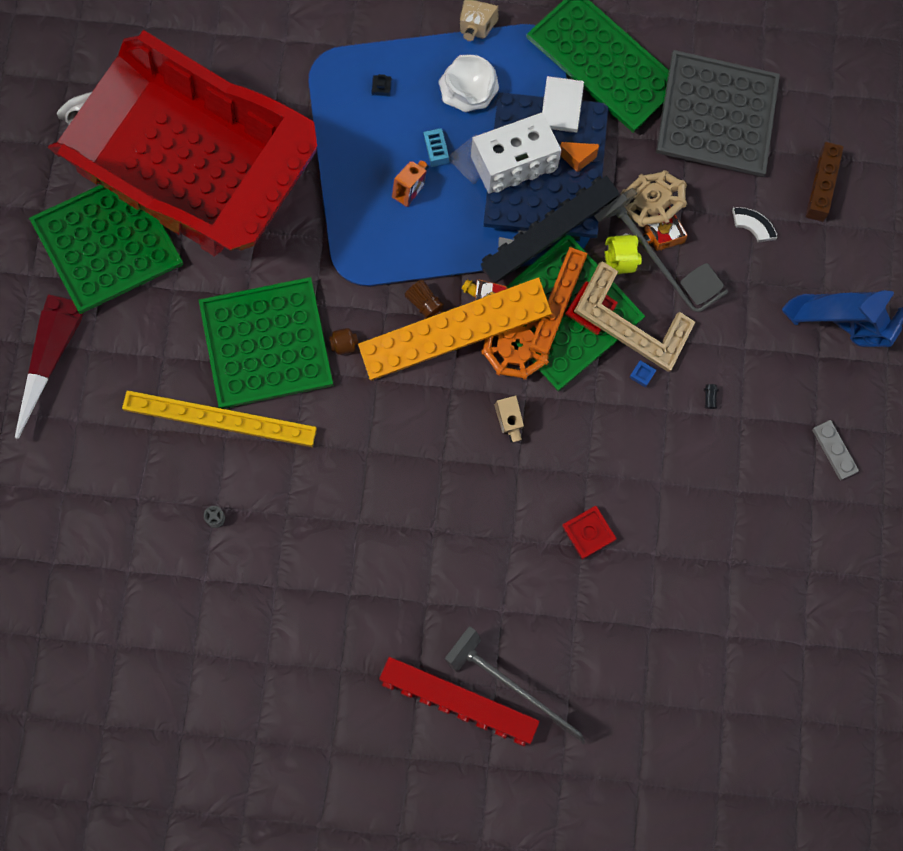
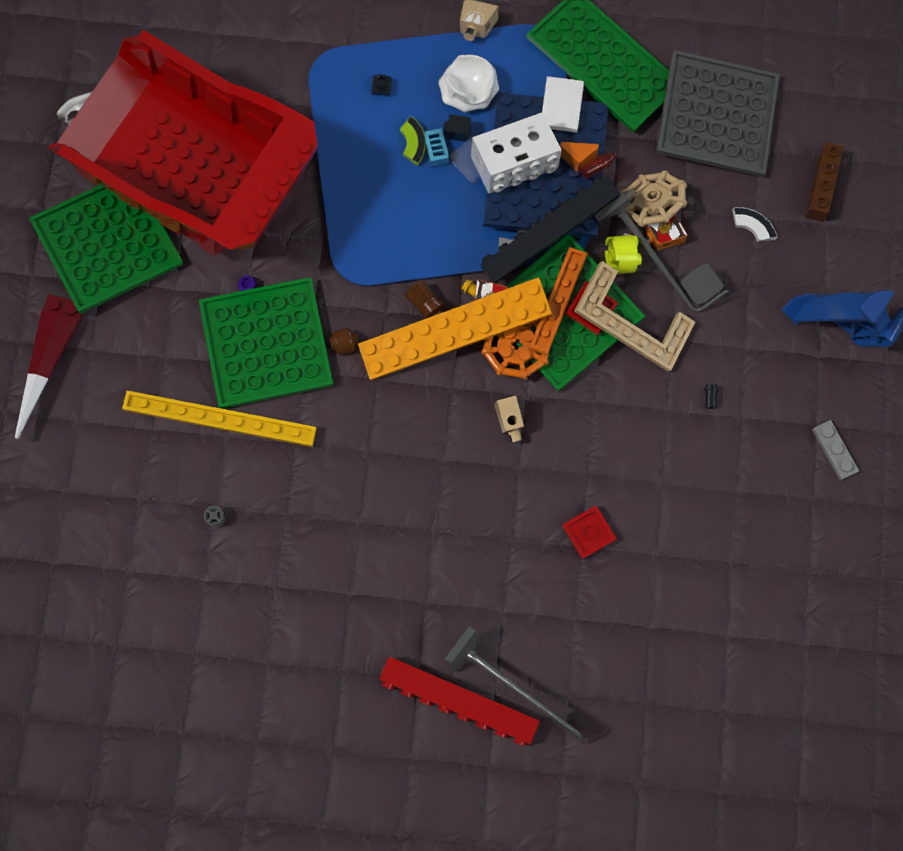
orange torso [392,161,429,207] -> none
blue plate [629,360,656,388] -> none
none -> dark purple plate [238,275,257,291]
none -> tile [400,116,426,166]
none -> black brick [443,114,471,142]
none -> clear red cylinder [580,152,617,179]

